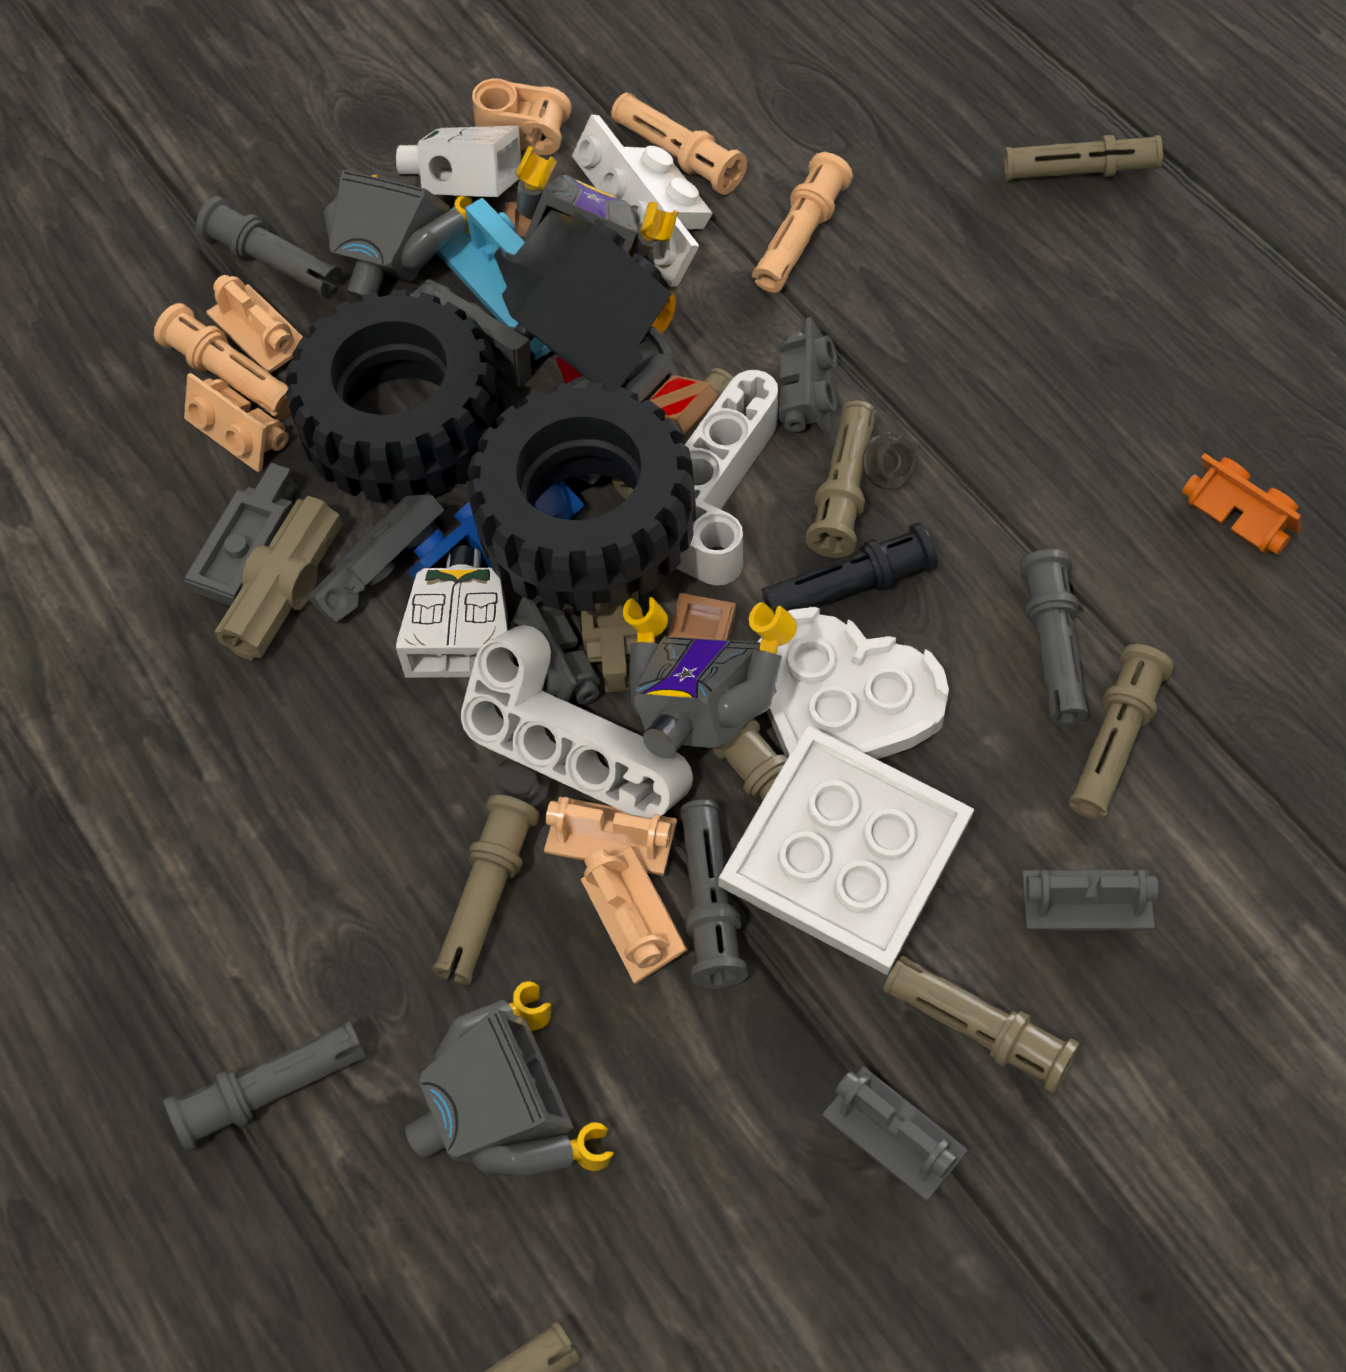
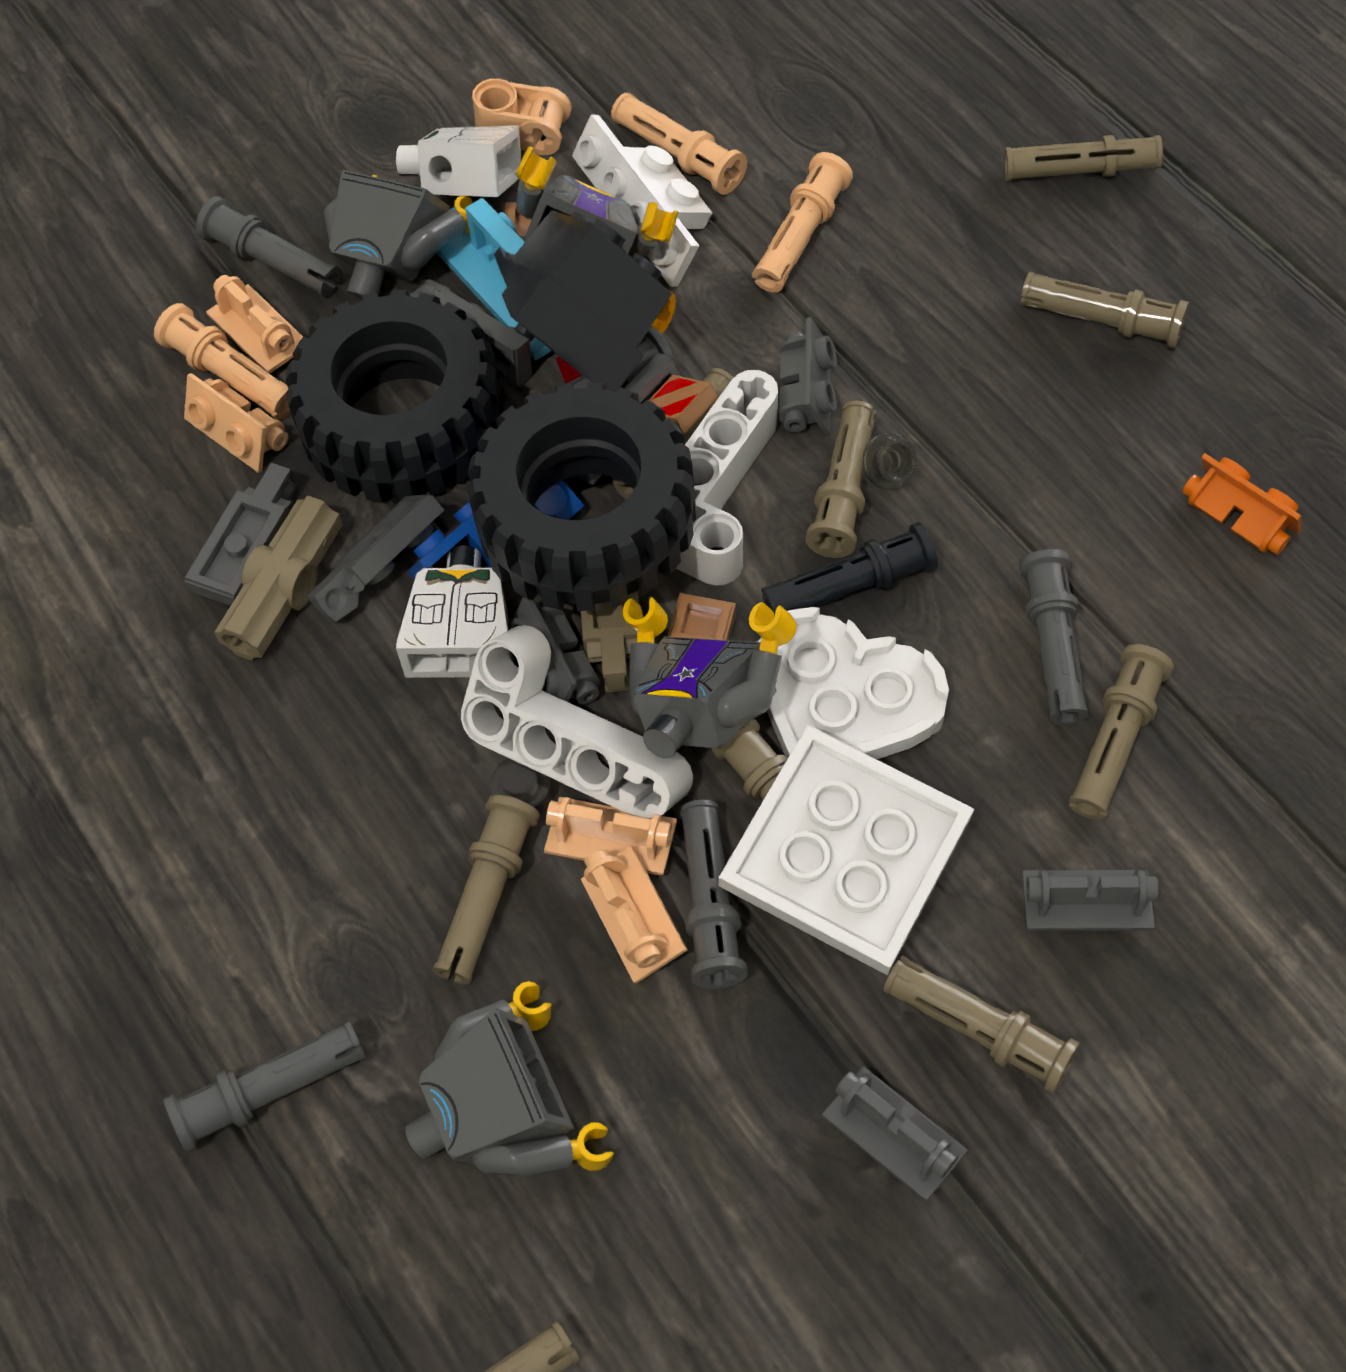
none -> dark tan pin [1020,272,1189,349]

